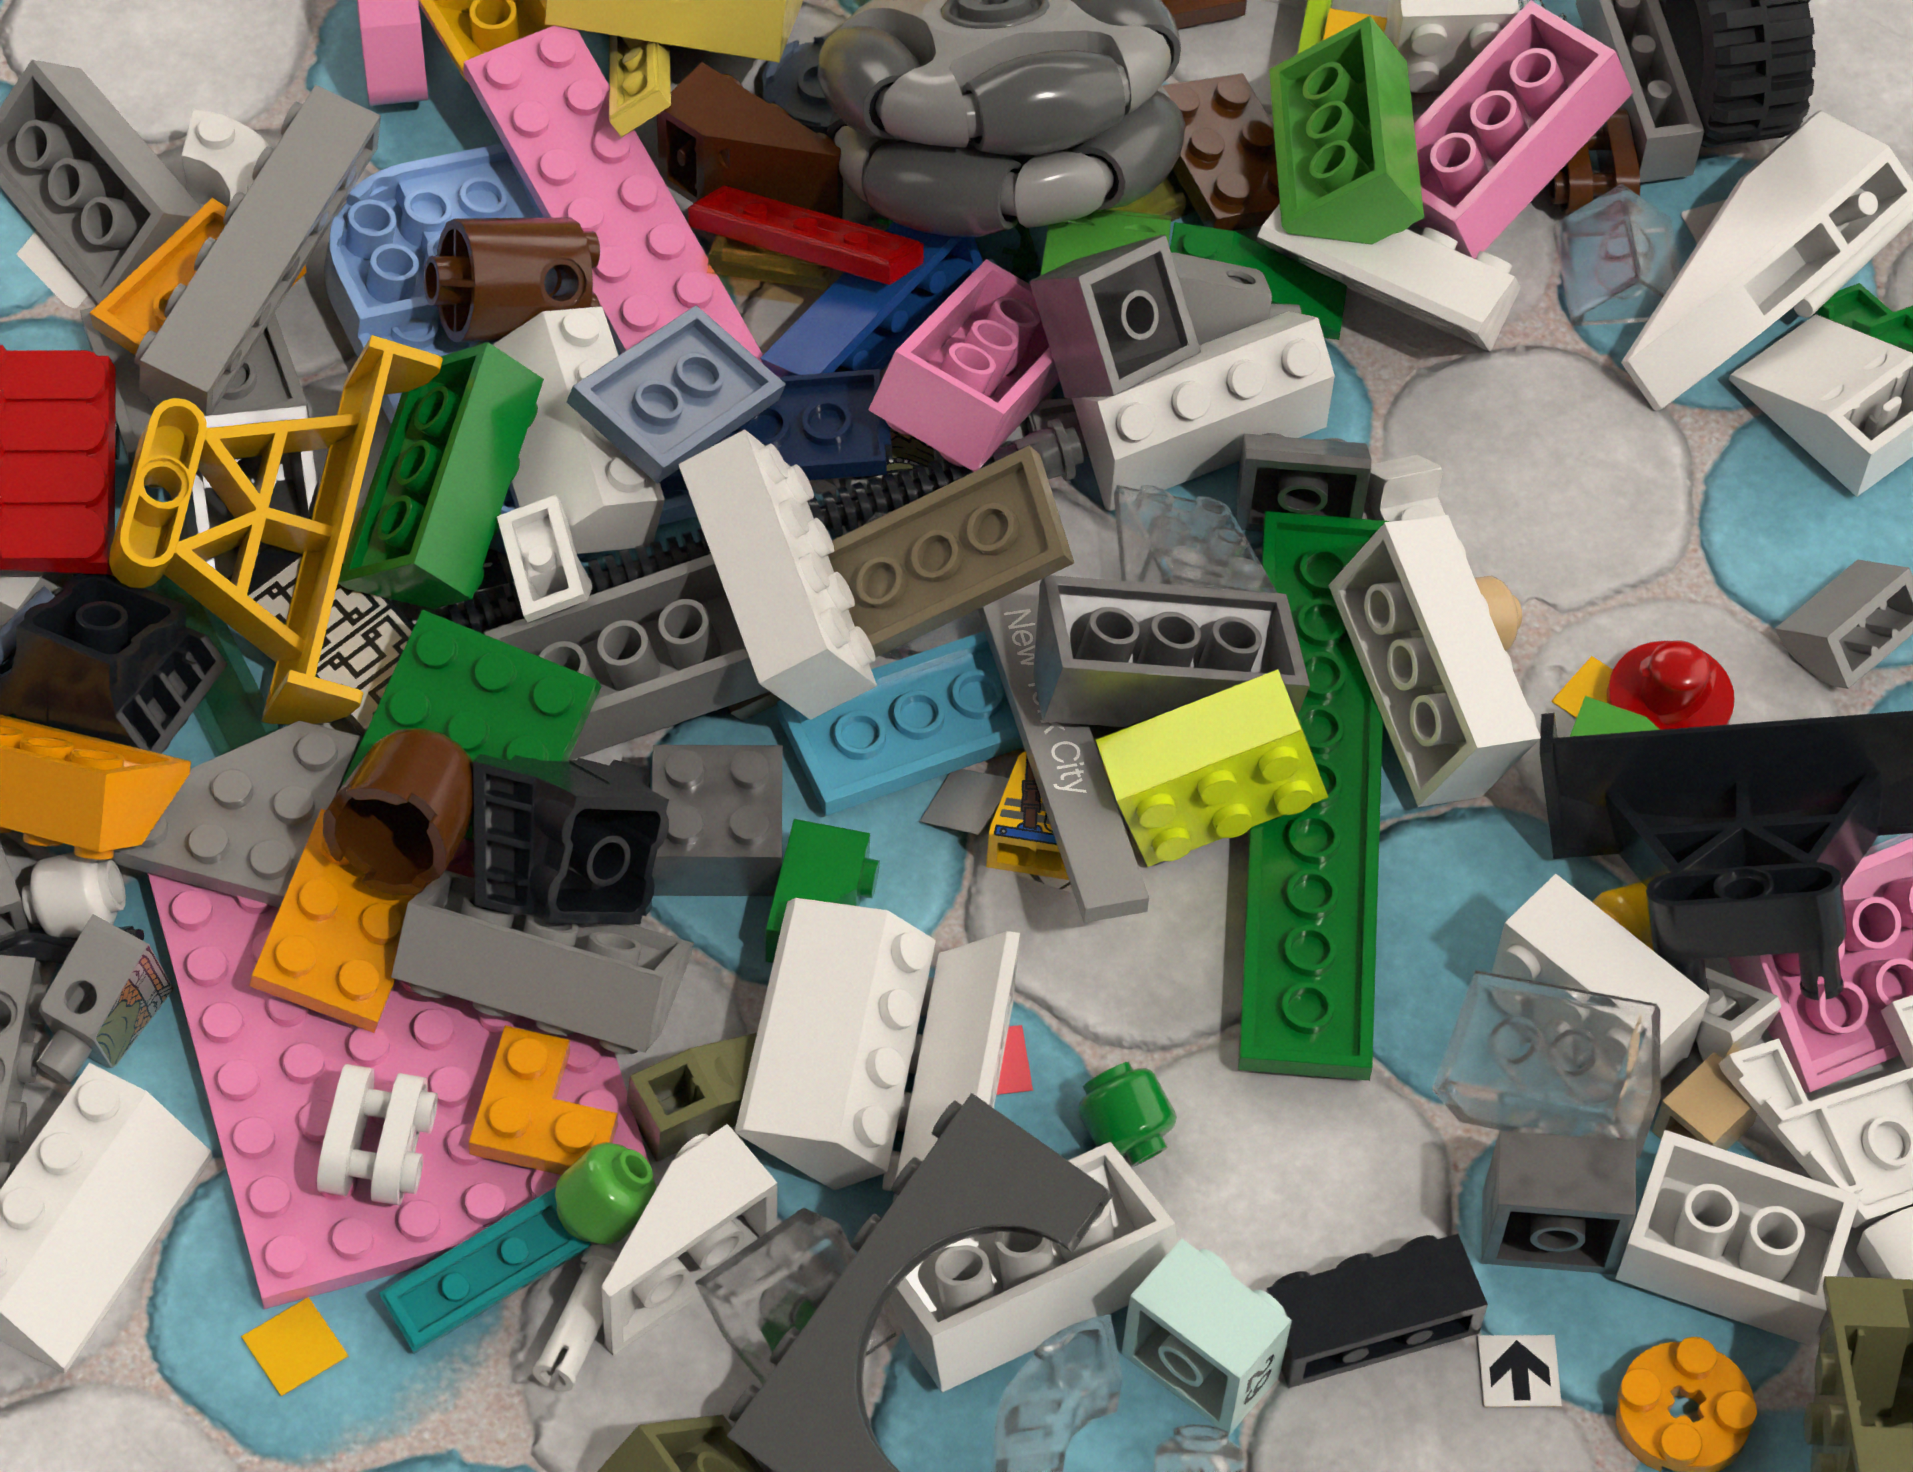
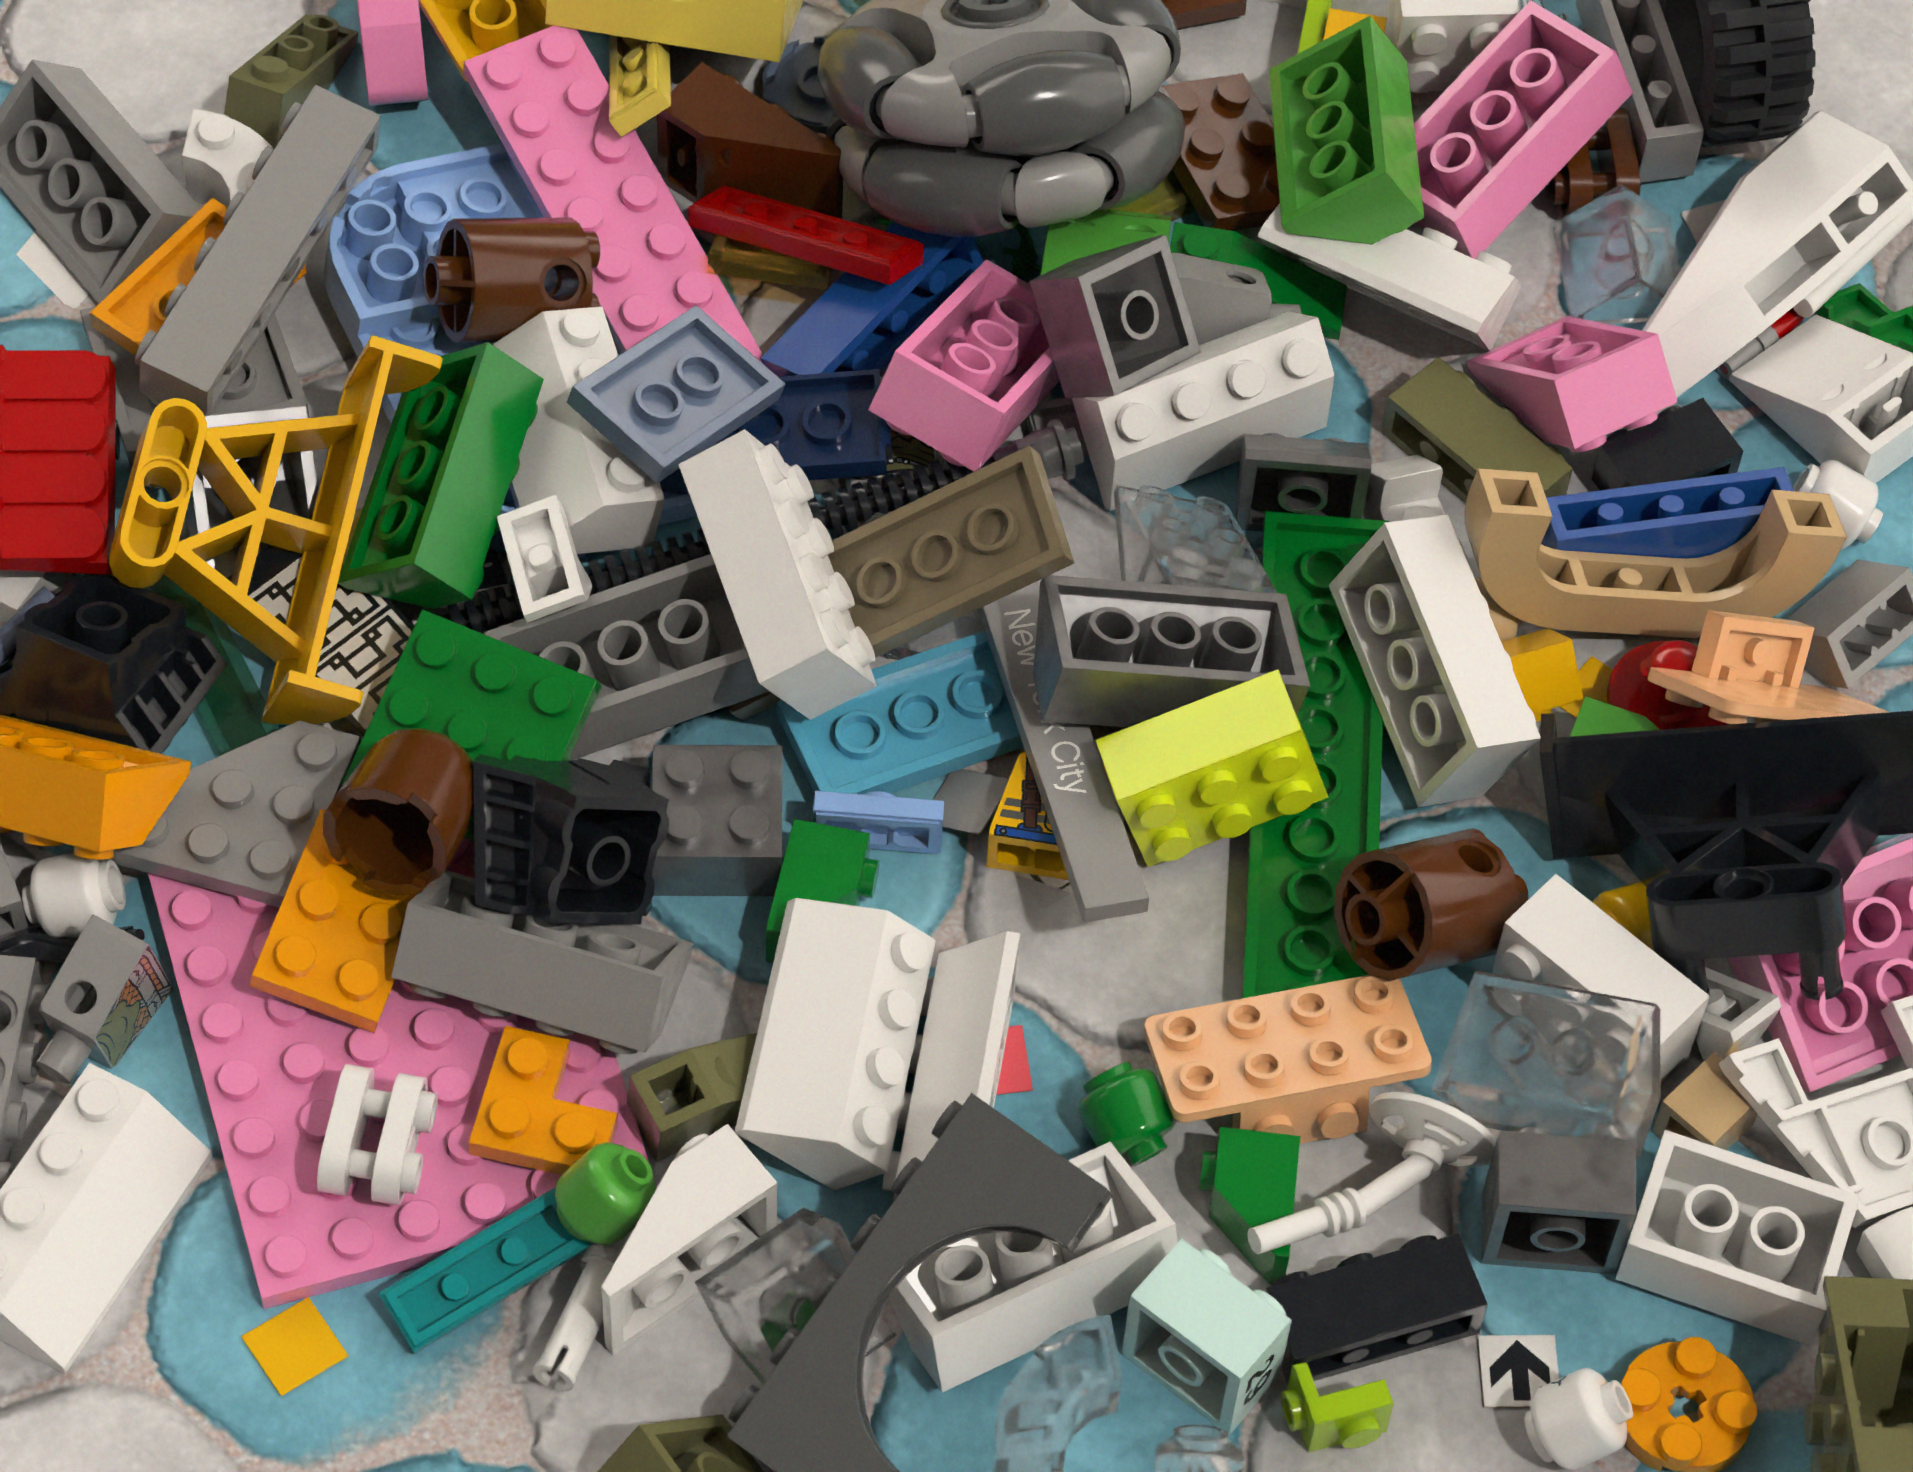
none -> olive slope [224,14,359,149]
none -> light blue plate [813,791,944,854]
none -> light nougat bracket [1144,975,1432,1144]
none -> green slope [1198,1126,1300,1285]
none -> white dish [1247,1092,1496,1254]
none -> lime bracket [1281,1362,1394,1453]
none -> reddish brown cylinder [1334,828,1529,981]
none -> olive brick [1381,356,1573,503]
none -> tan arch [1464,468,1847,638]
none -> bright pink slope [1467,316,1678,452]
none -> yellow brick [1501,628,1583,722]
none -> white head [1524,1368,1633,1470]
none -> blue brick [1541,467,1794,558]
none -> black brick [1592,398,1744,490]
none -> light nougat bracket [1648,610,1889,724]
none -> light grey piece [1716,308,1804,380]
none -> white head [1793,460,1883,551]

